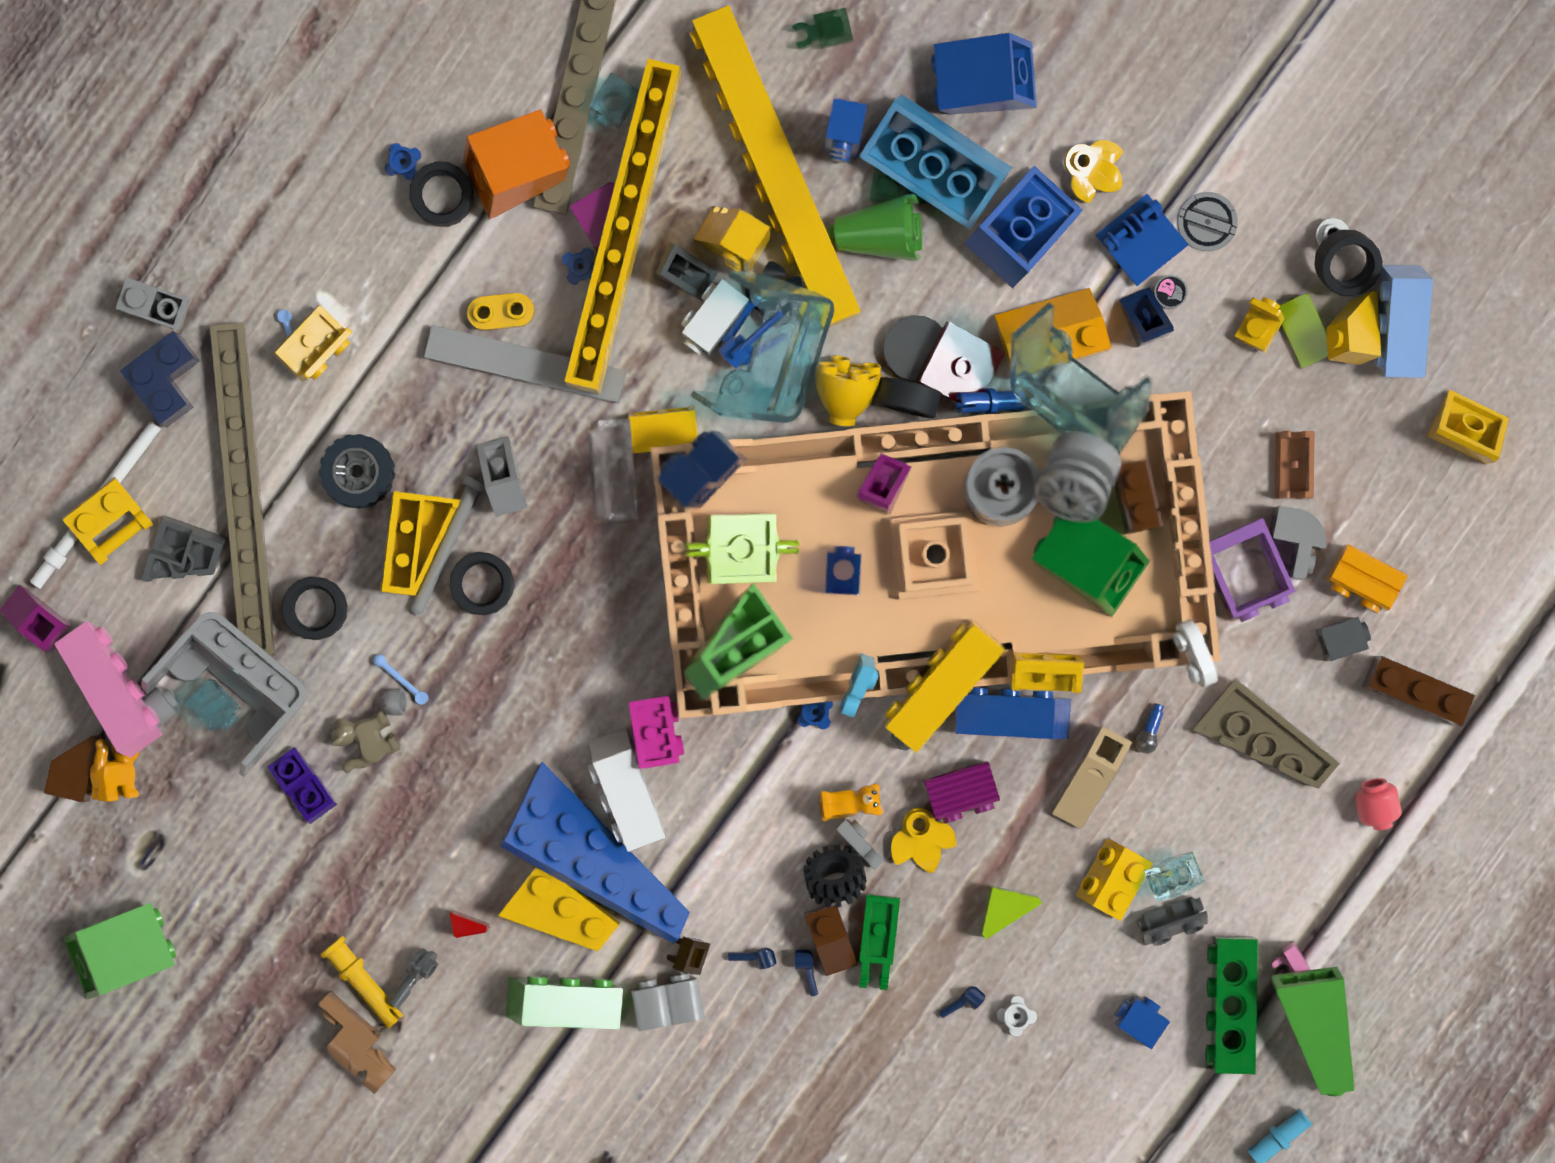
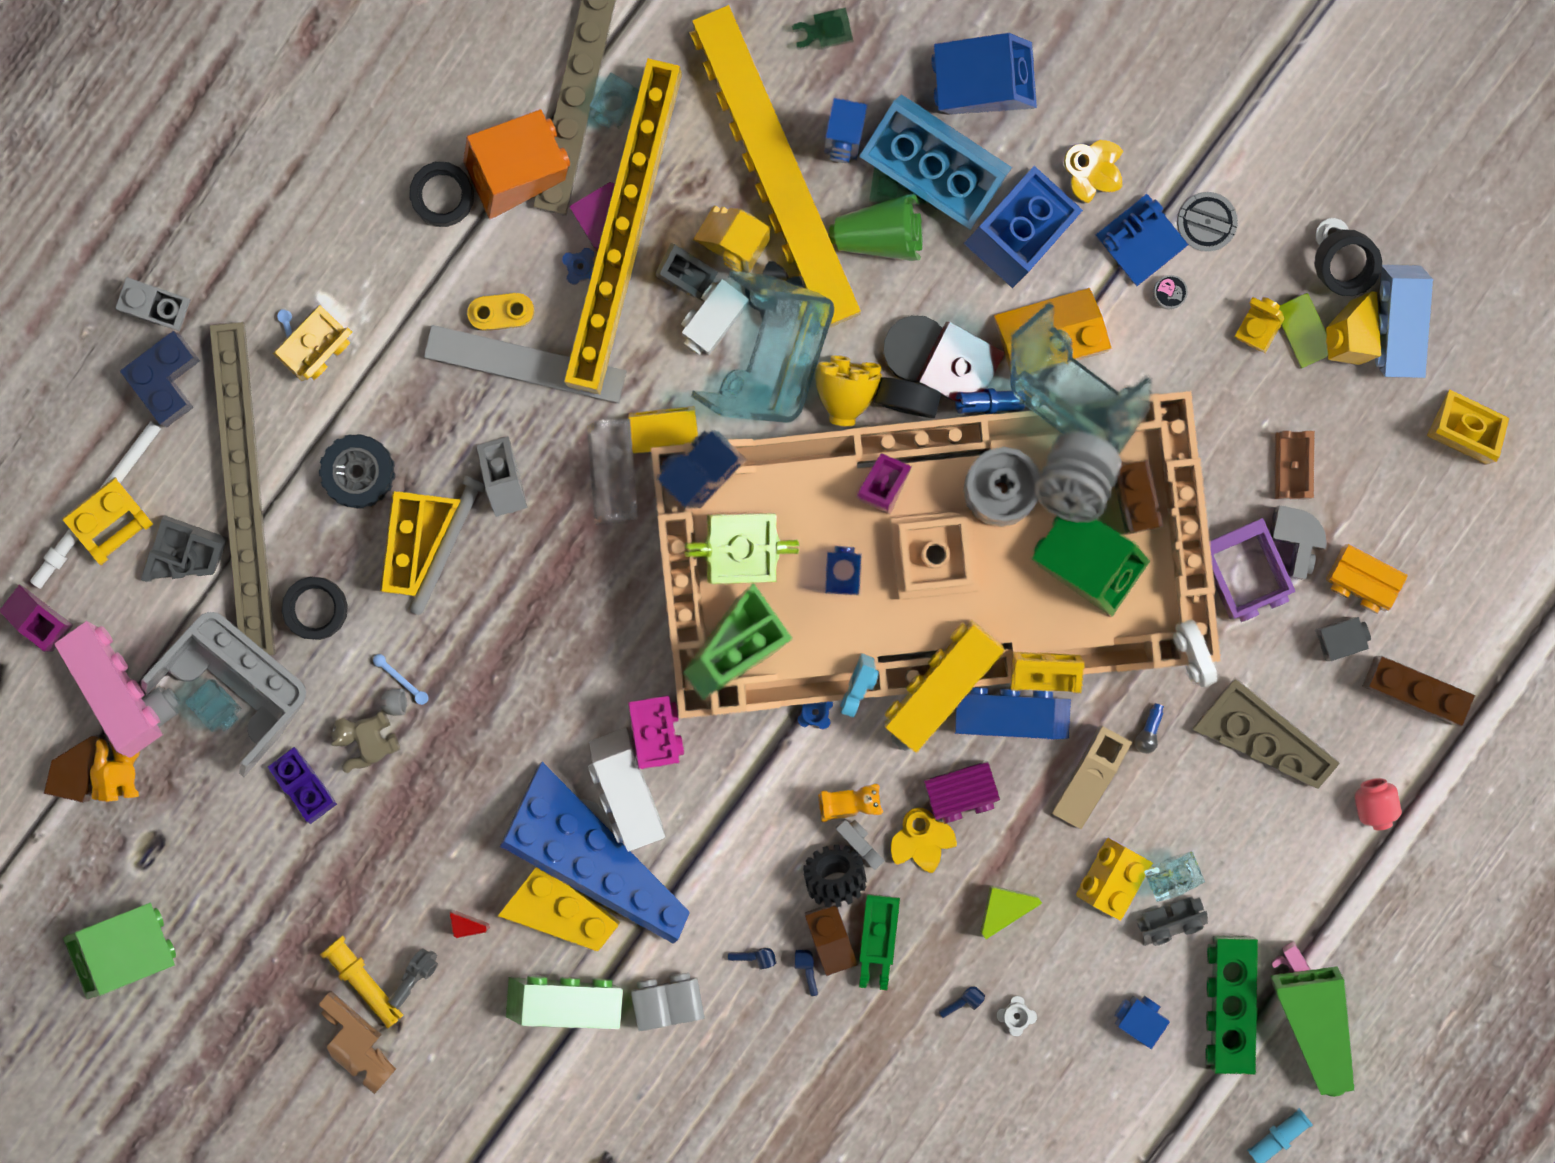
blue plate [385,143,422,180] -> none
black tyre [449,552,514,615] -> none
dark brown tile [666,936,711,975] -> none
blue plant [719,293,787,369] -> none
dark blue slope [1119,287,1174,347] -> none

